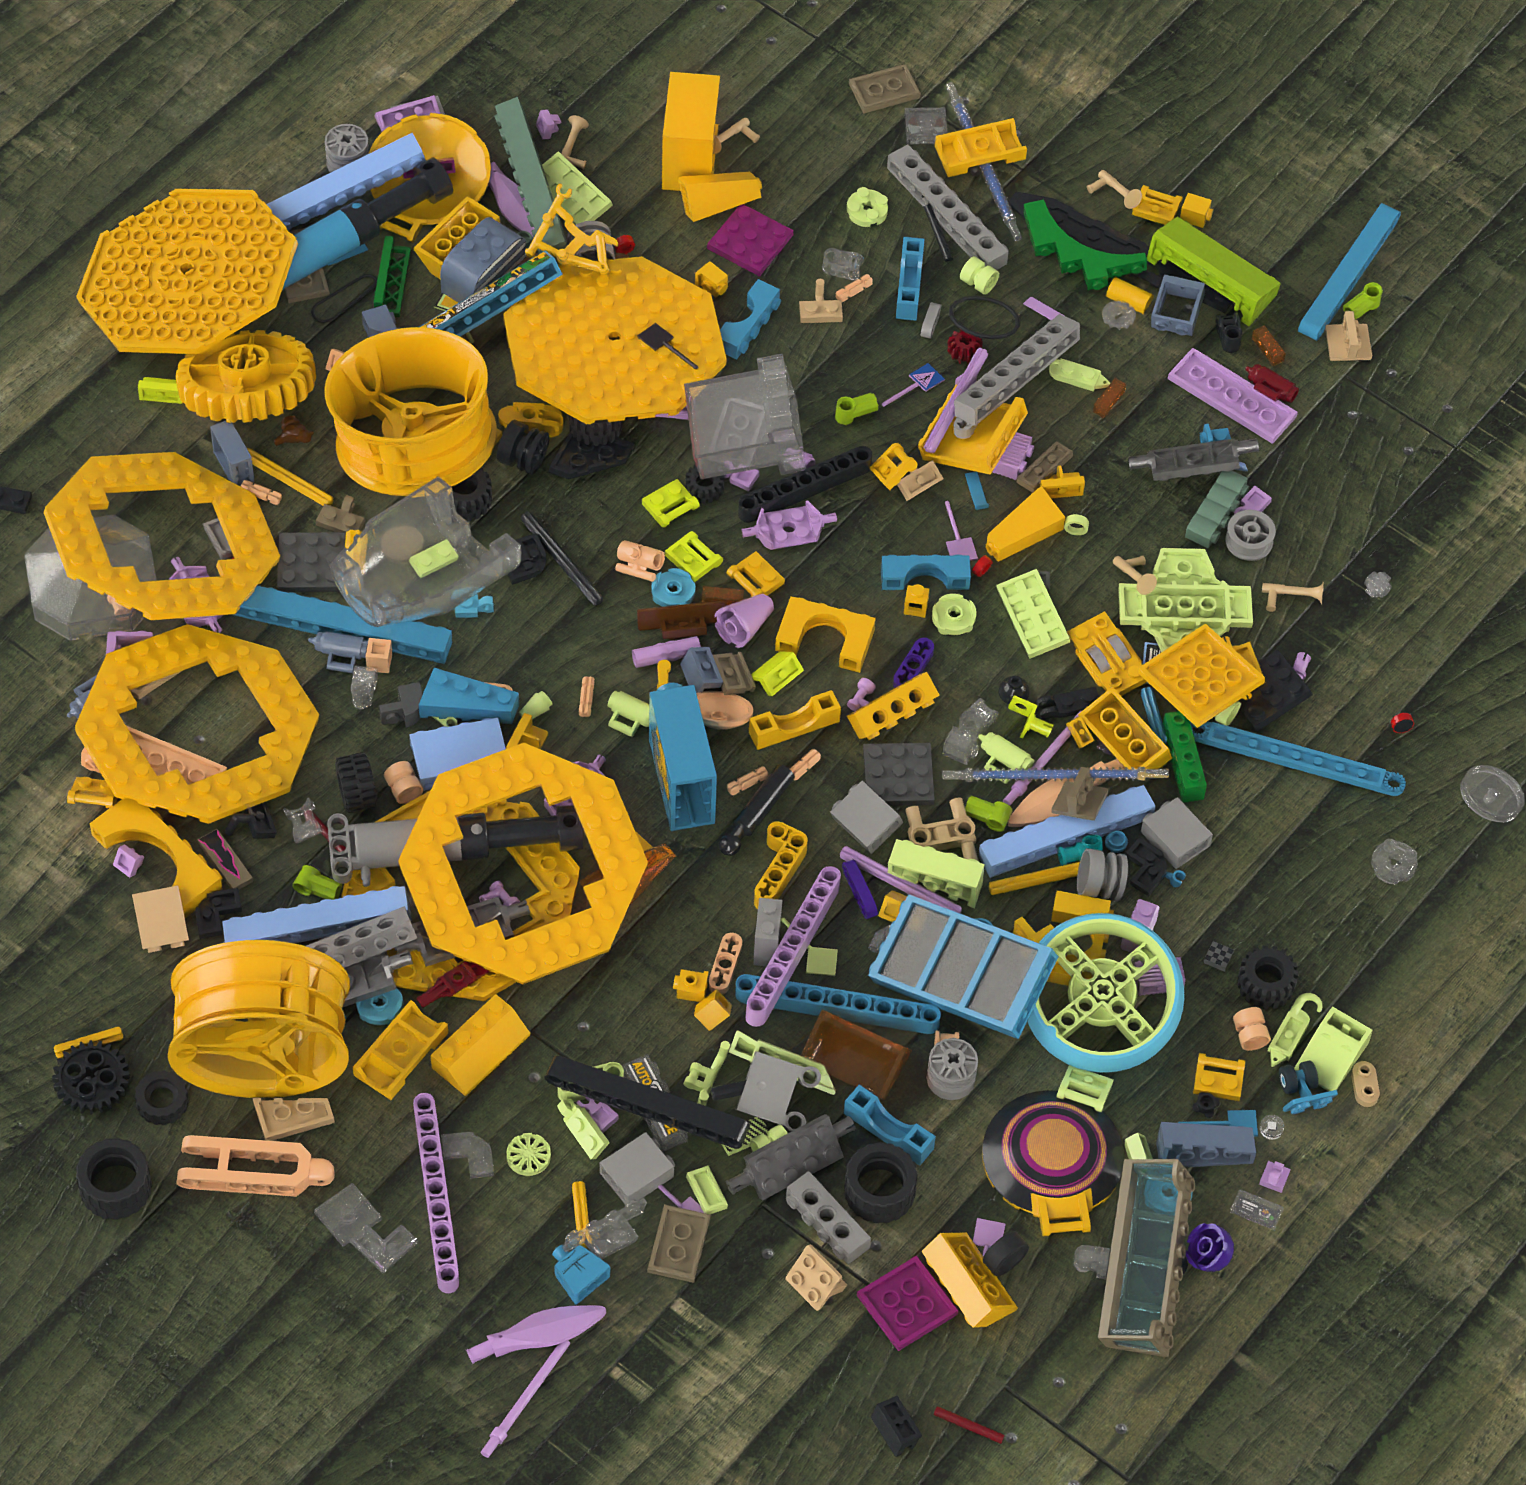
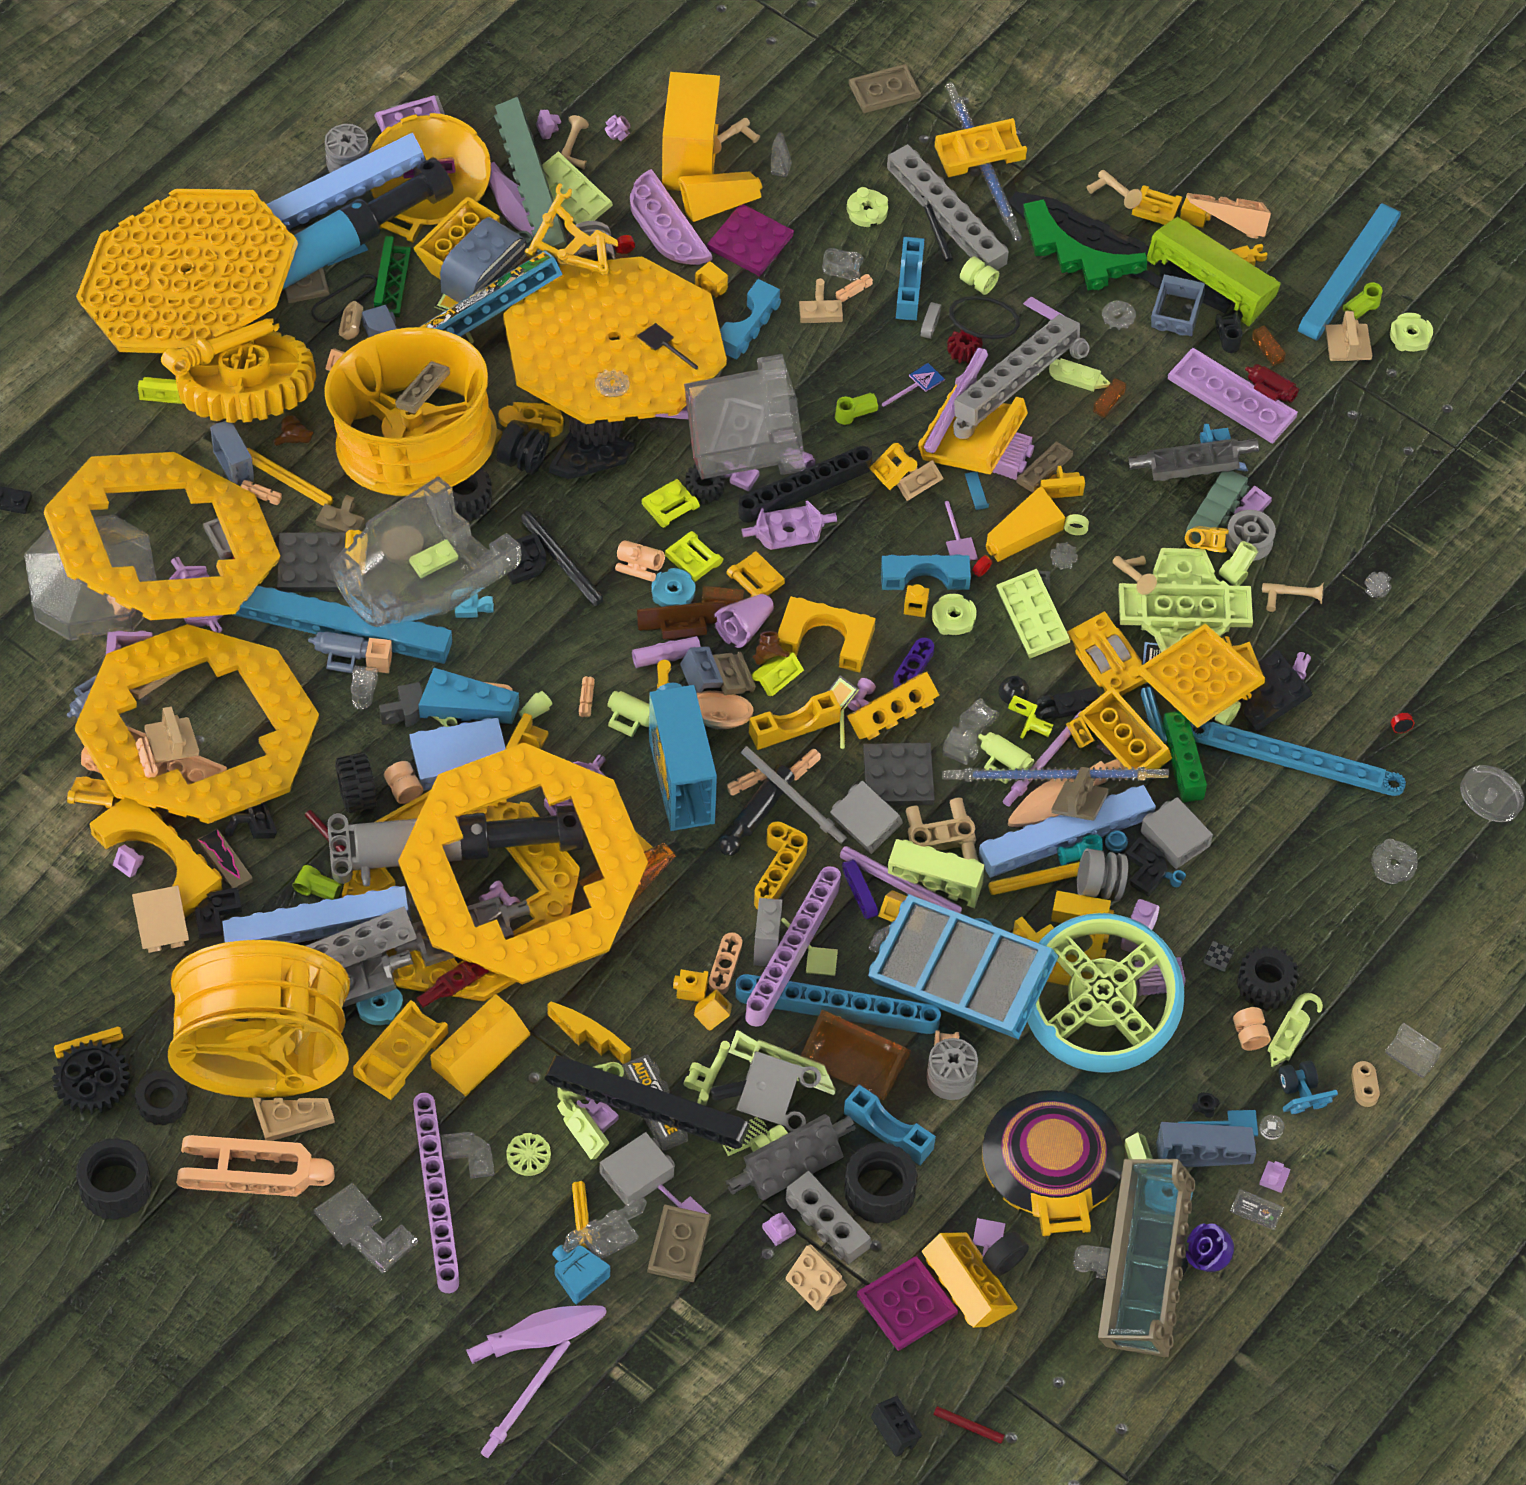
clear piece [284,798,322,844] -> none
yellowish green tile [686,1165,728,1214] -> none
clear tile [904,107,947,144] -> none
lime piece [965,795,1013,832] -> none
yellowish green plate [1057,1065,1114,1112] -> none
yellow brick [1106,277,1154,314] -> none
yellow plate [1193,1053,1245,1101] -> none
yellowish green slope [1294,1006,1373,1091] -> none
none -> light nougat axle [136,737,158,778]
none -> tan bracket [145,707,199,763]
none -> yellow piece [161,318,280,376]
none -> tan plate [339,301,363,340]
none -> dark tan tile [395,361,450,414]
none -> yellow slope [547,1001,631,1065]
none -> clear gear [595,368,630,397]
none -> lavender gear [605,115,631,141]
none -> lavender plate [630,169,712,265]
none -> light grey bar [741,746,847,844]
none -> reddish brown animal [752,631,790,665]
none -> lavender tile [762,1212,796,1246]
none -> clear slope [771,132,792,177]
none -> piece [828,676,859,749]
none -> clear gear [1050,542,1078,570]
none -> light grey plate [1070,337,1089,359]
none -> yellow piece [1185,526,1229,552]
none -> light nougat wedge [1186,193,1271,239]
none -> yellowish green piece [1219,541,1258,586]
none -> yellow plate [1230,244,1268,266]
none -> clear panel [1385,1023,1442,1078]
none -> yellowish green plate [1390,313,1433,352]

